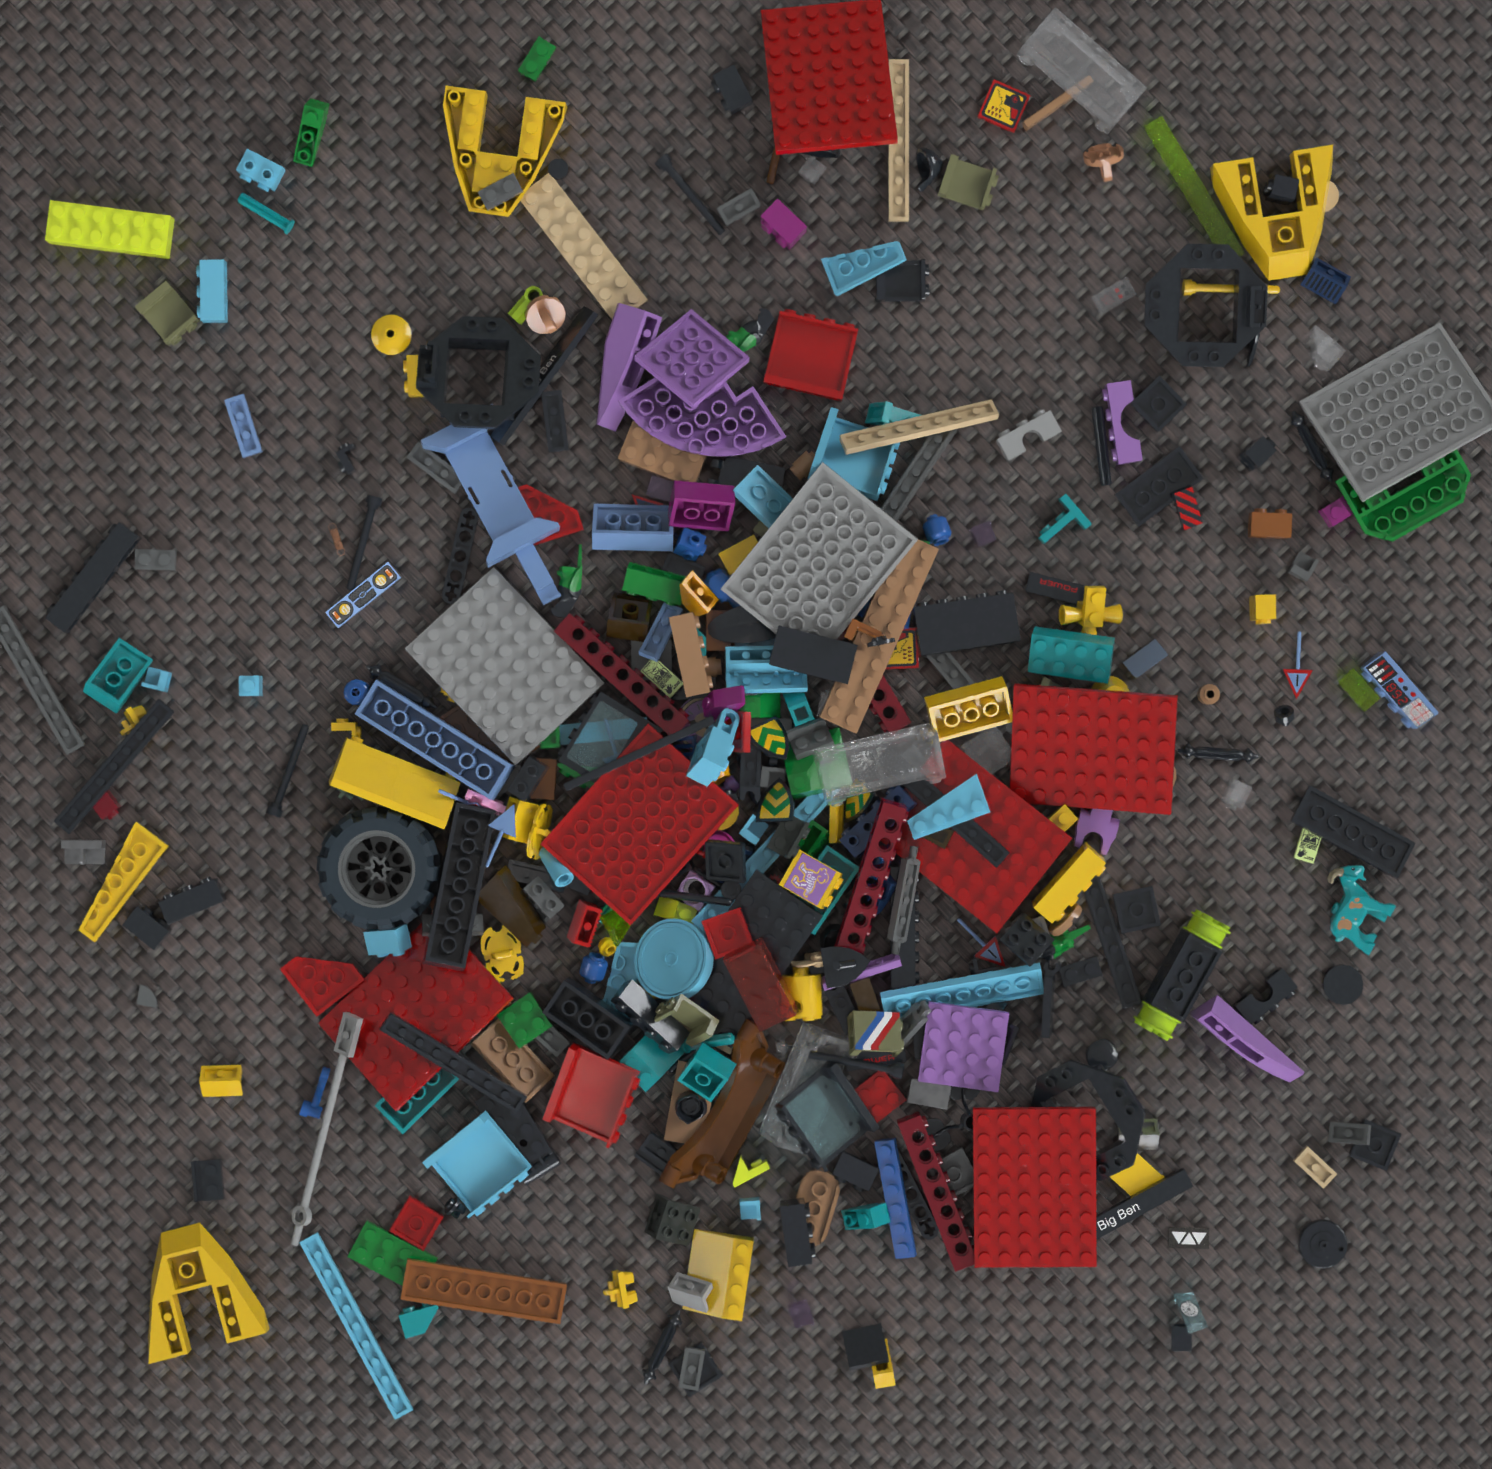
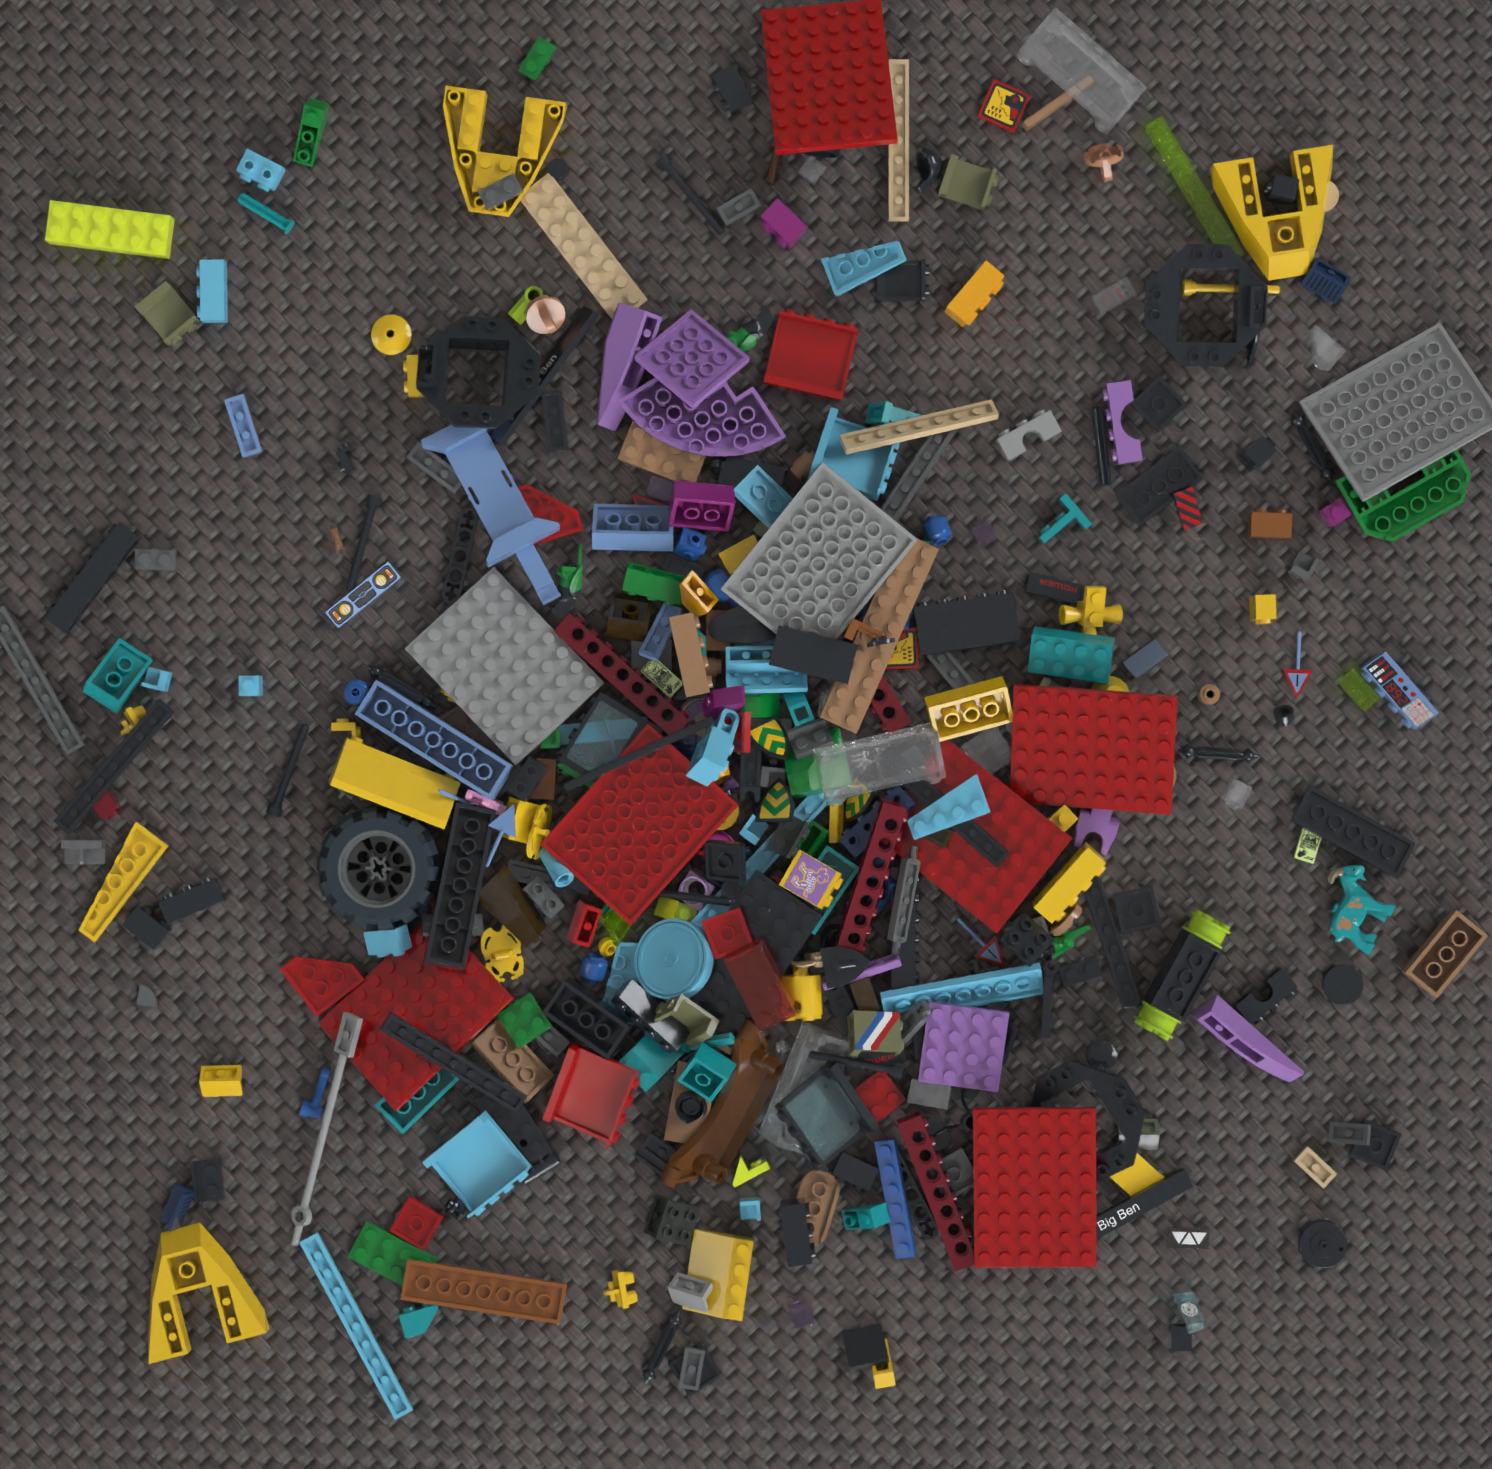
none -> dark blue panel [160,1183,195,1231]
none -> light orange brick [945,260,1004,327]
none -> medium nougat brick [1401,909,1488,998]

